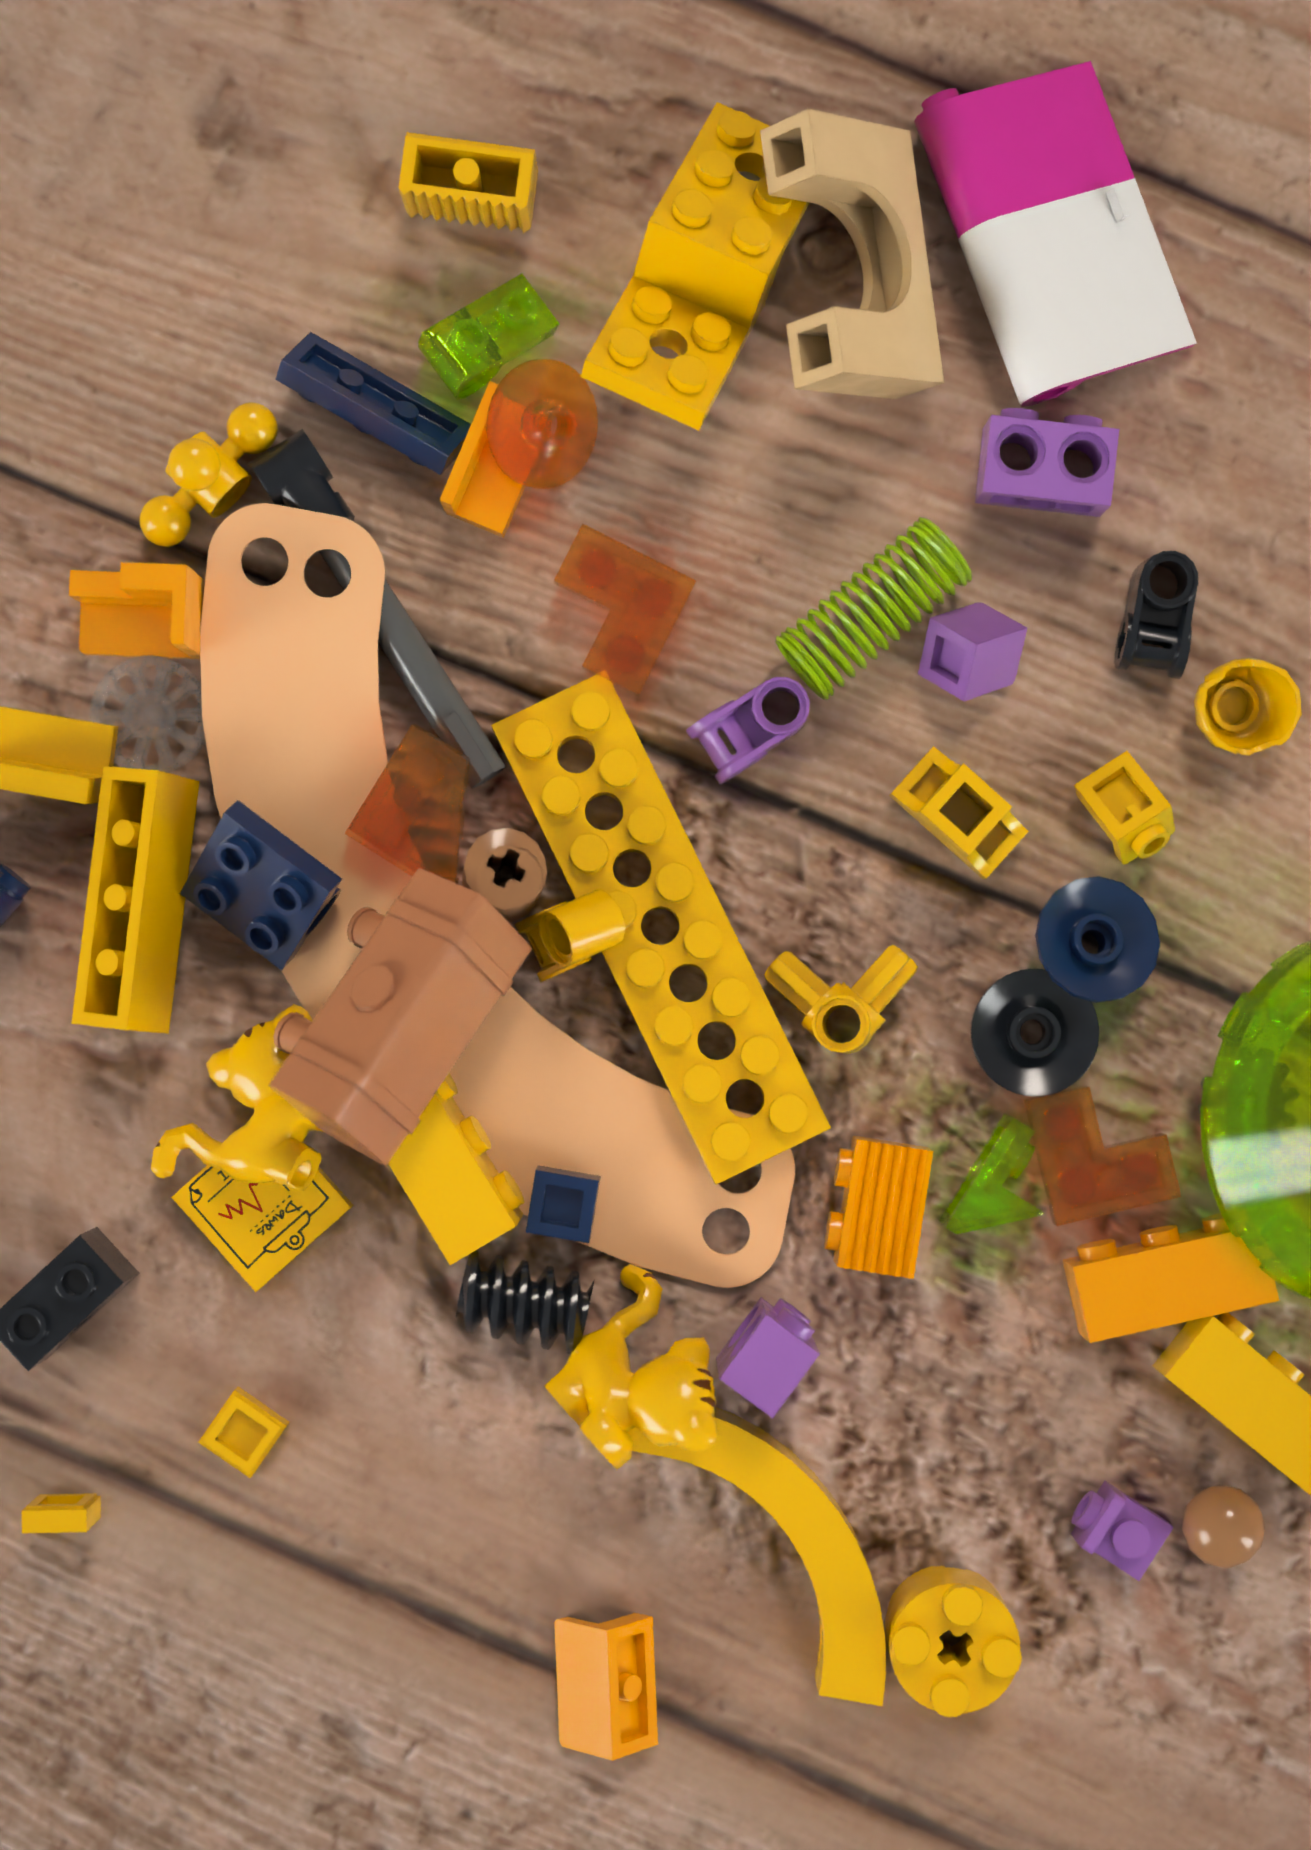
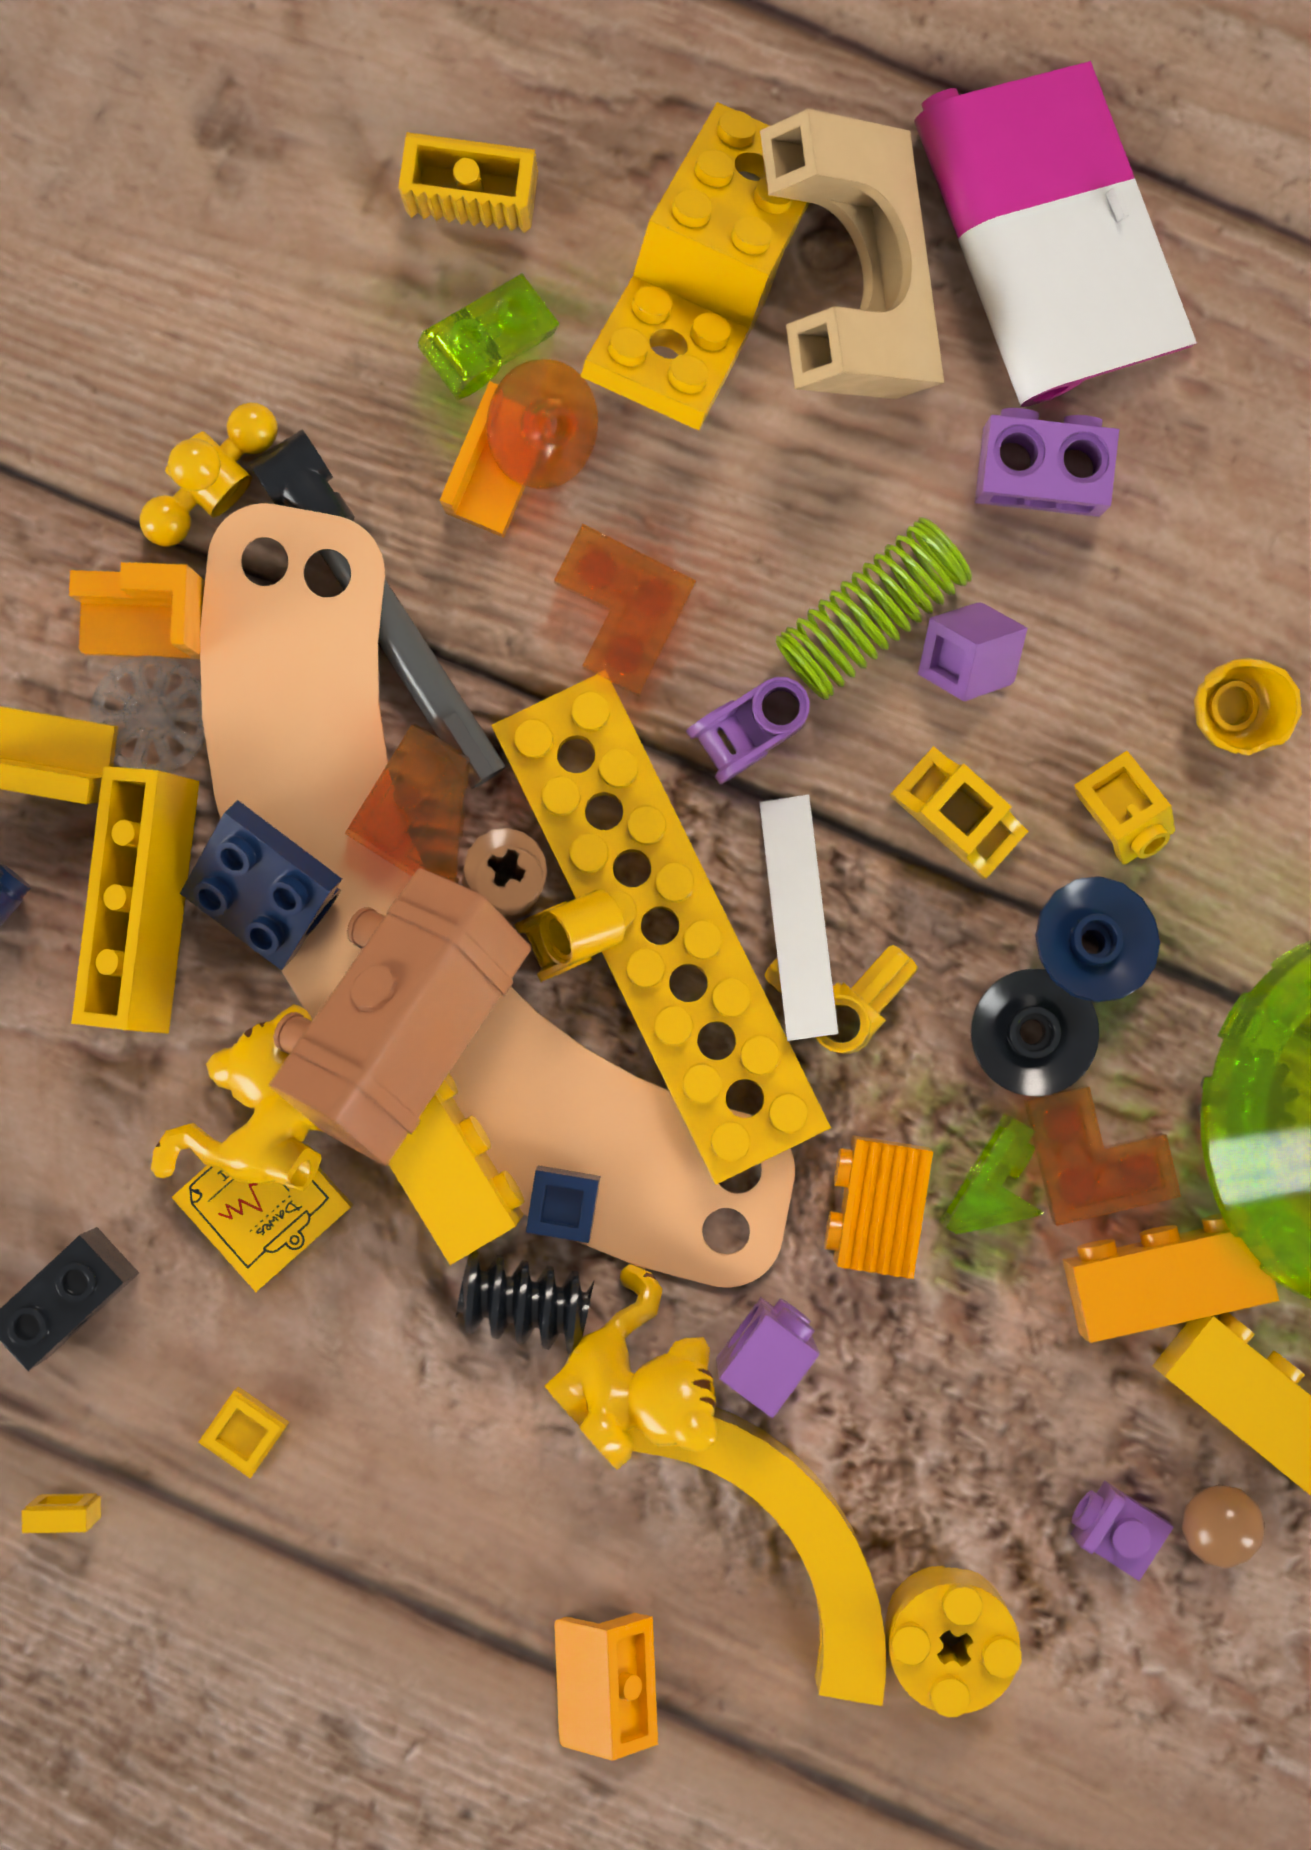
dark blue plate [275,332,471,475] -> none
black piece [1114,551,1198,679] -> none
none -> white sticker [759,795,839,1041]

